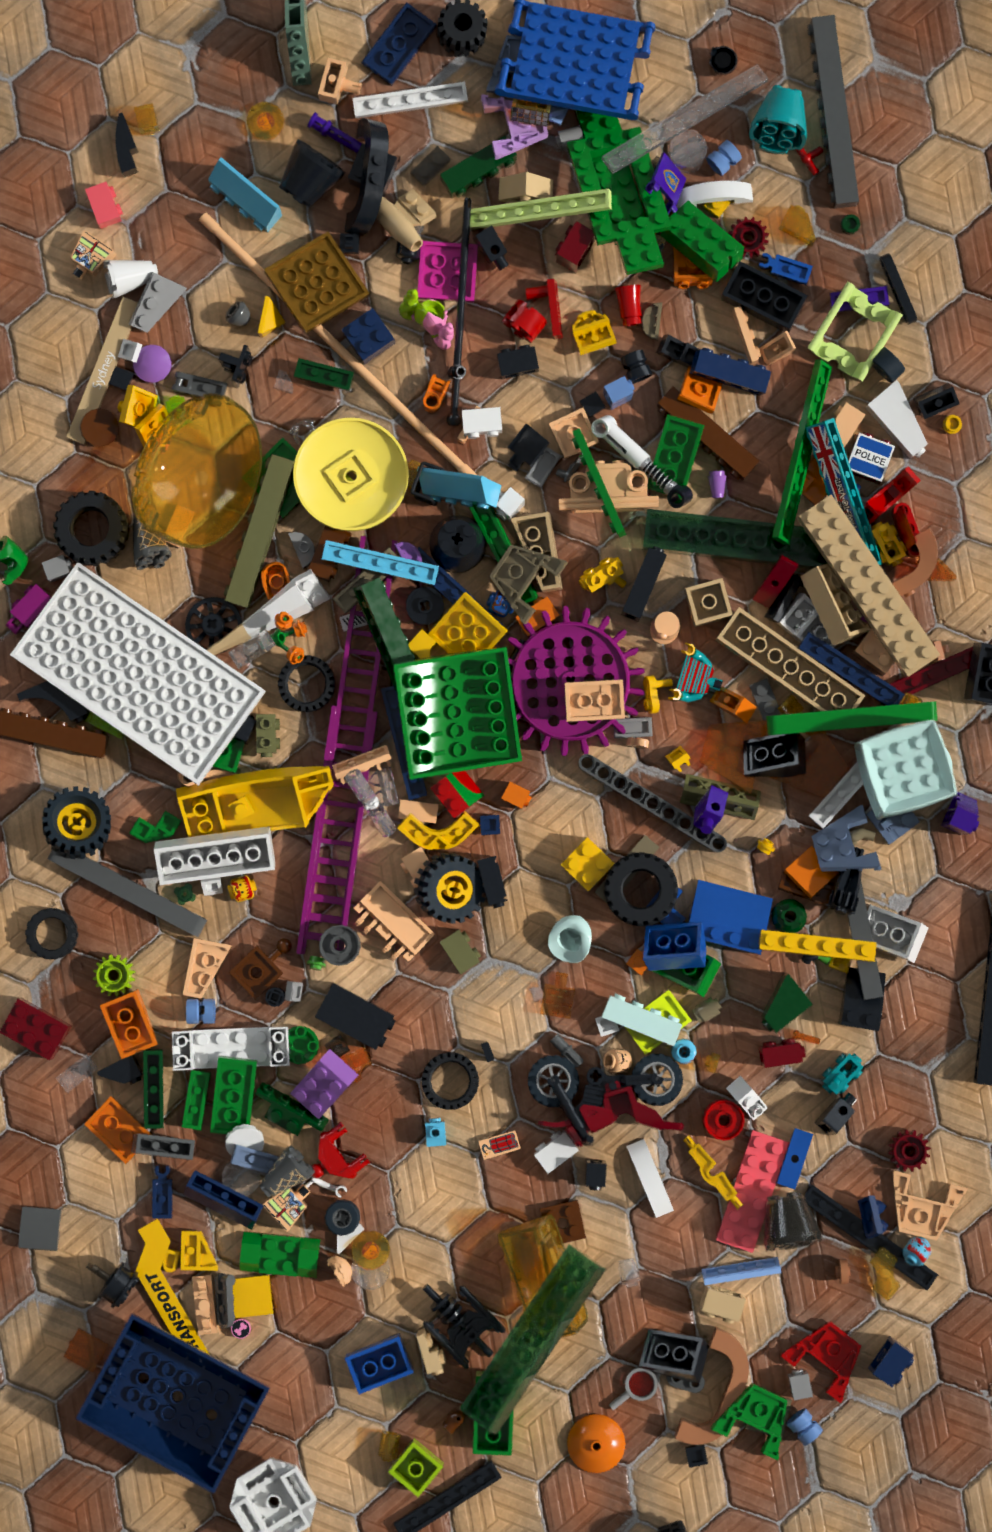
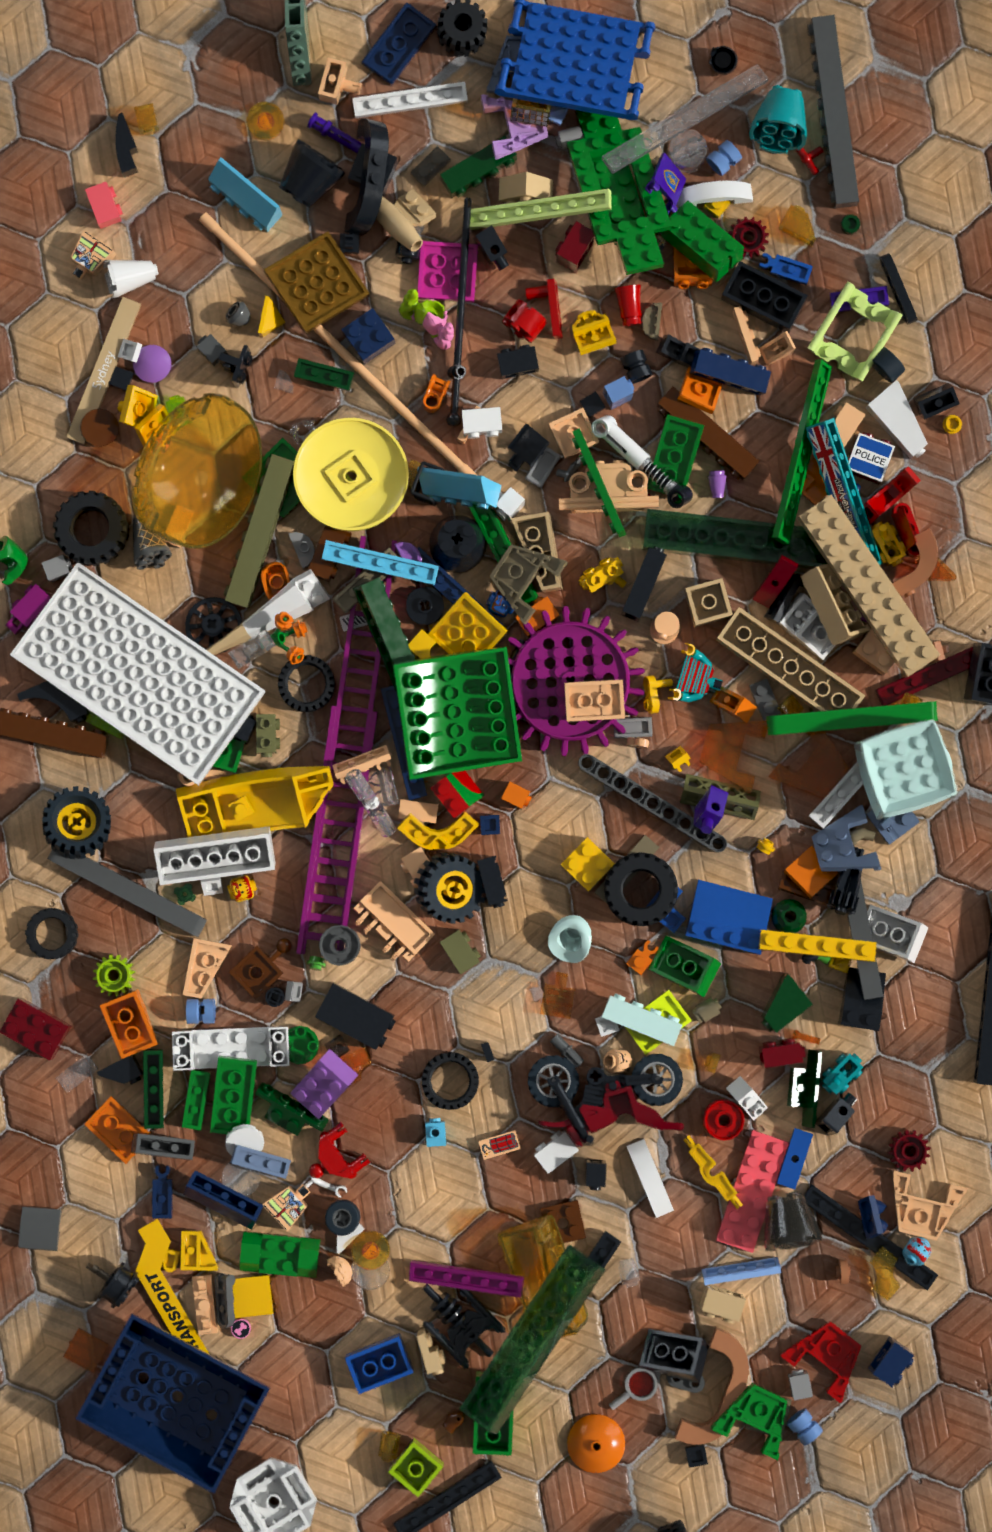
light grey wing [129,272,187,333] -> none
green tile [129,810,182,843] -> none
dark grey plate [172,372,228,403] -> none
dark grey cone [259,1145,315,1197] -> none
blue slope [643,922,706,971] -> none
medium azure head [671,1039,697,1064] -> none
black slope [743,733,807,777] -> none
dark blue plate [798,632,905,706] -> none
dark purple wedge [940,792,979,835] -> none
none -> dark grey brick [196,334,228,366]
none -> magenta plate [409,1260,524,1298]
none -> black plate [584,1230,621,1274]
none -> dark green bracket [787,1049,822,1128]

